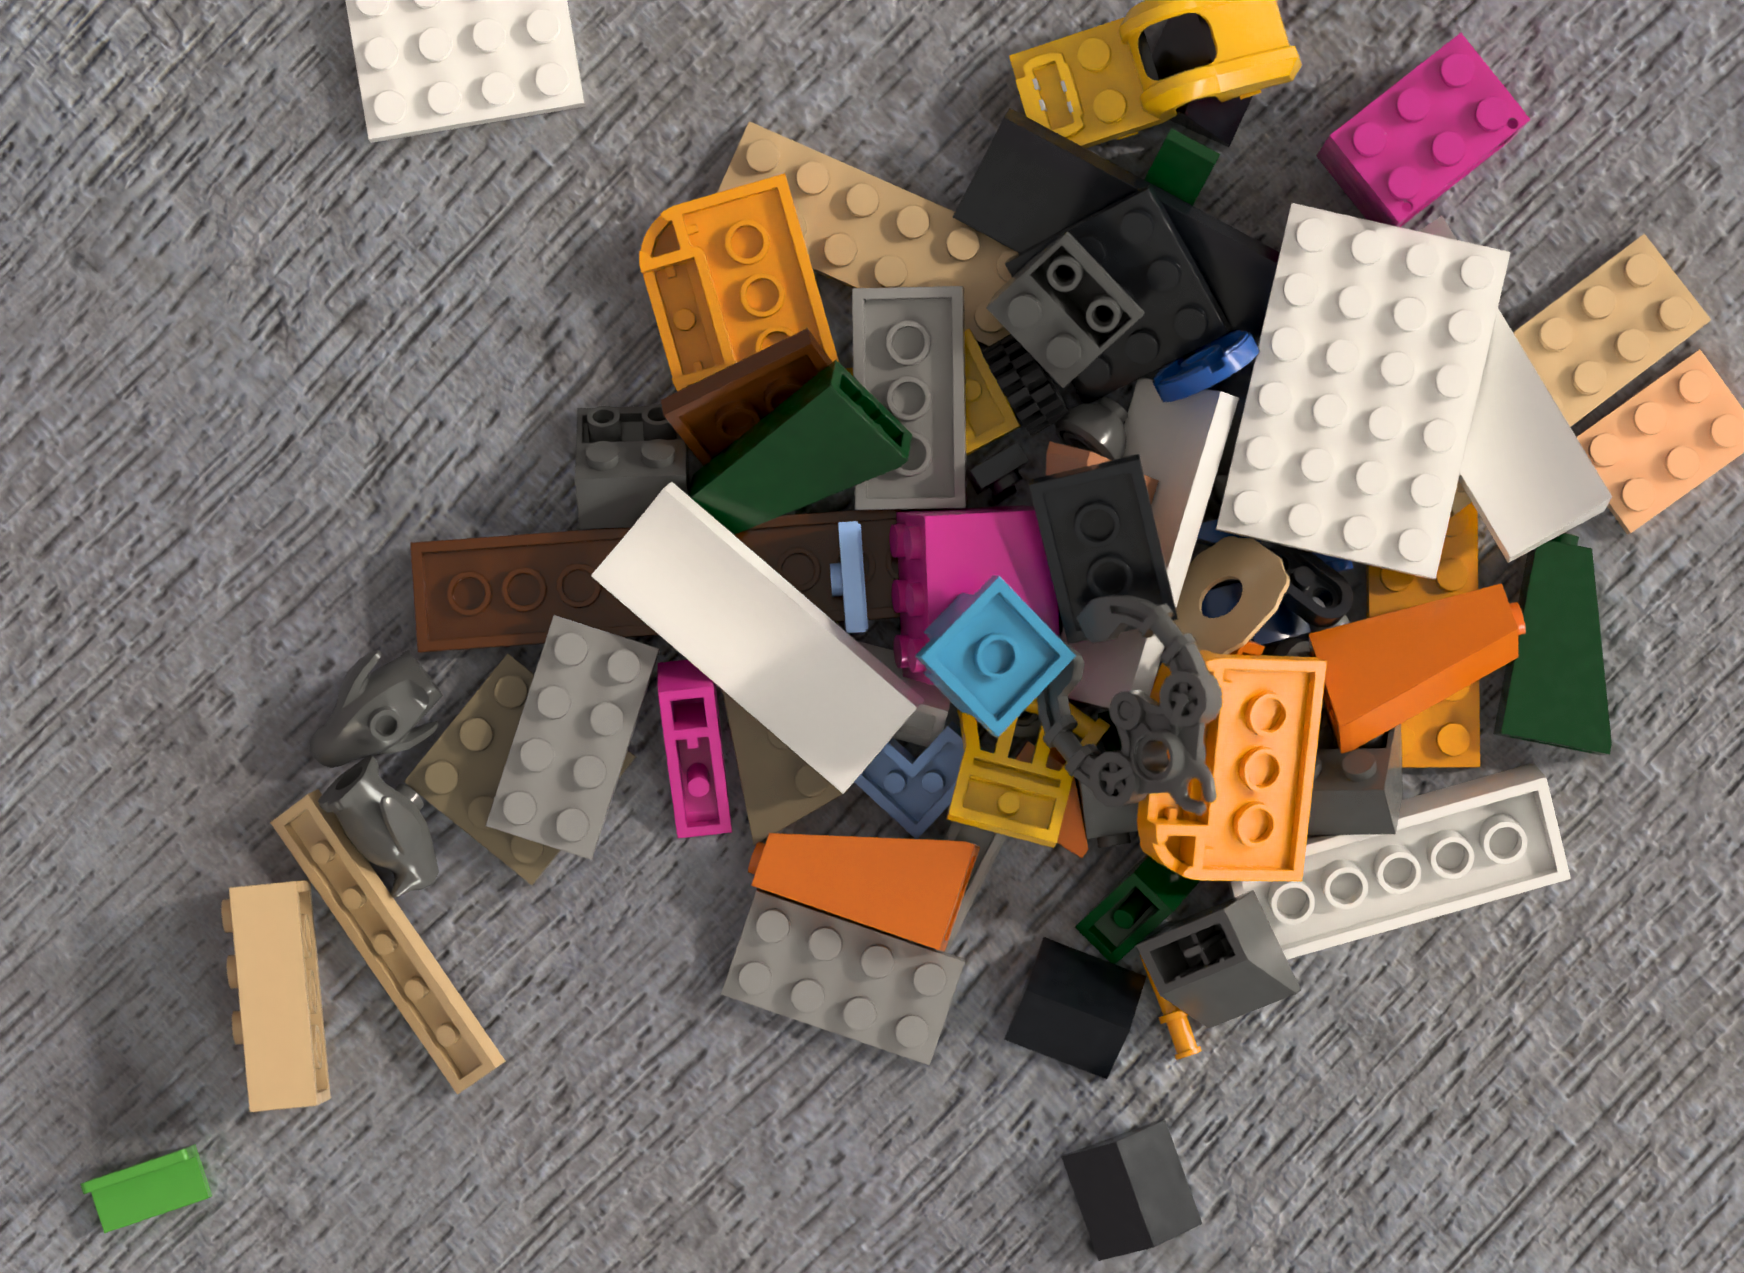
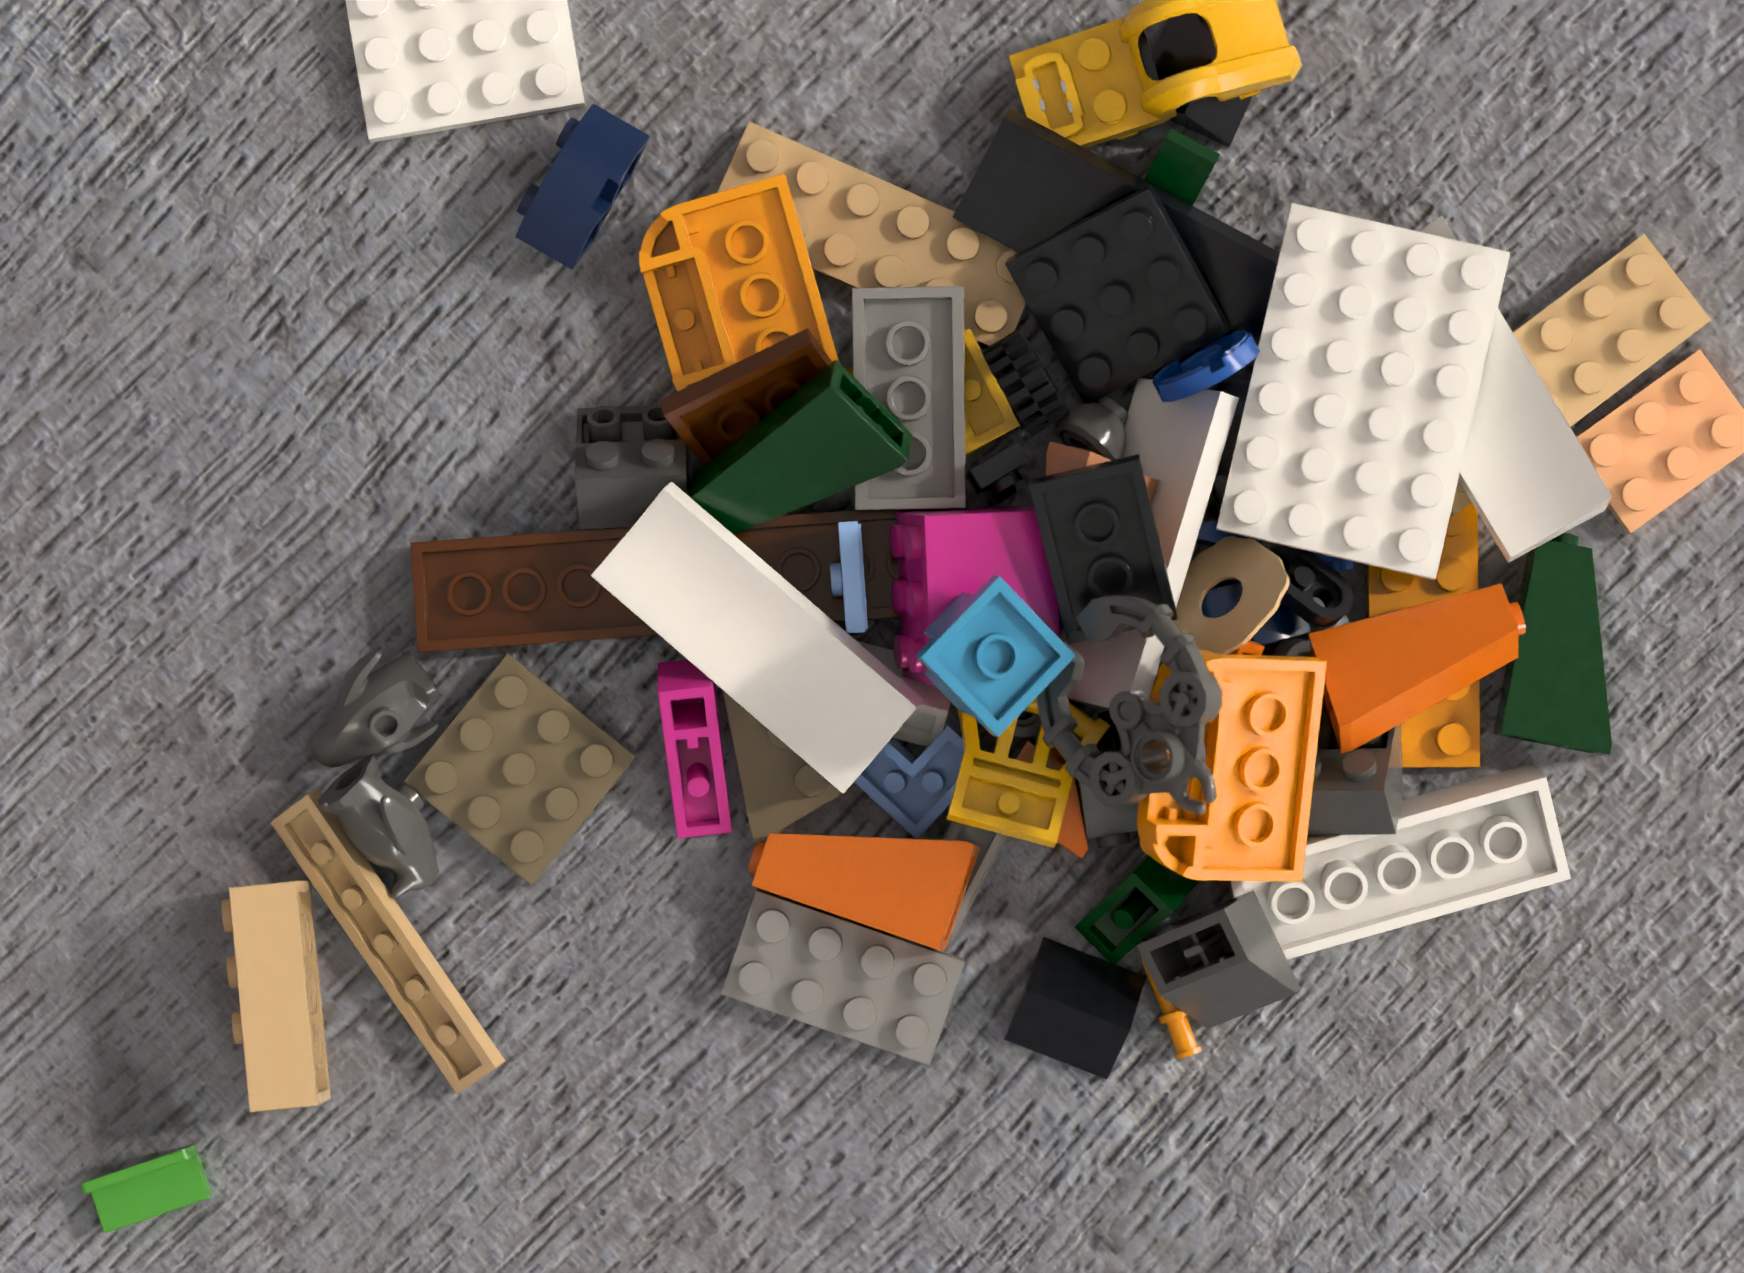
light grey plate [486,615,660,860] -> none
dark grey slope [986,231,1145,388] -> none
black slope [1061,1119,1202,1261] -> none
dark pink container [1316,32,1531,227] -> none
none -> dark blue brick [515,104,650,269]

